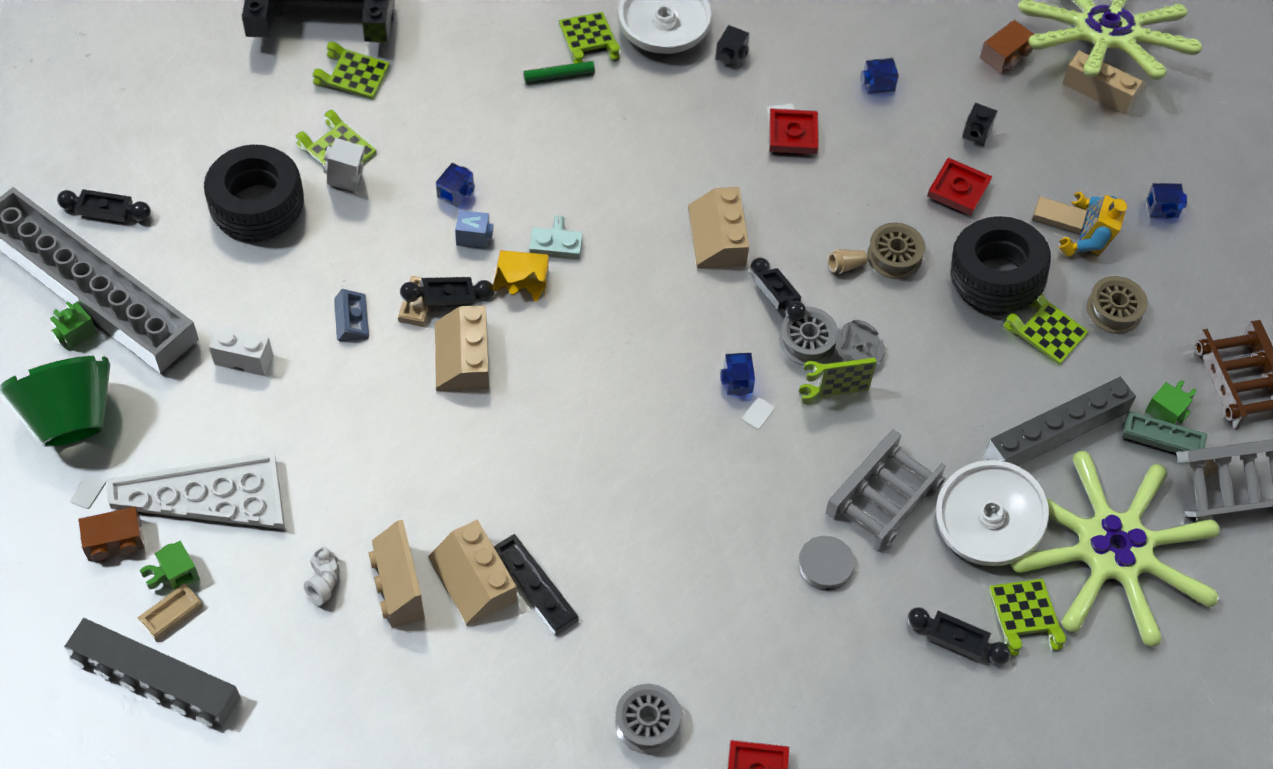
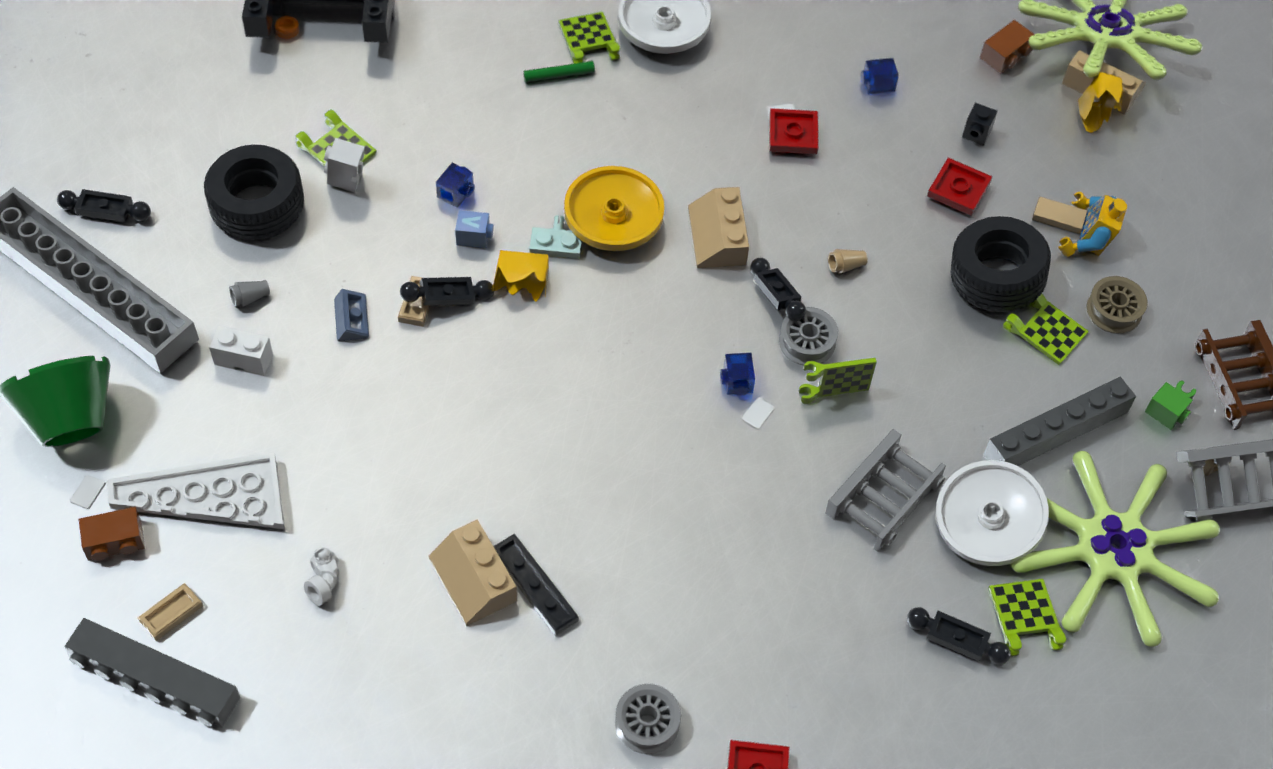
bright green brick [50,302,97,350] -> none
bright green brick [139,540,200,591] -> none
lime flag [312,41,389,100] -> none
tan slope [368,520,425,628] -> none
tan slope [435,305,489,391] -> none
black brick [715,25,750,67] -> none
light grey tile [798,536,854,589] -> none
light grey tile [836,320,884,365] -> none
dark tan wheel [867,223,925,279] -> none
sand green plate [1122,411,1207,453] -> none
clear blue brick [1146,183,1187,219] -> none
none -> light grey cone [229,280,270,307]
none -> orange tile [275,16,299,39]
none -> yellow dish [564,166,664,251]
none -> yellow piece [1078,72,1123,133]

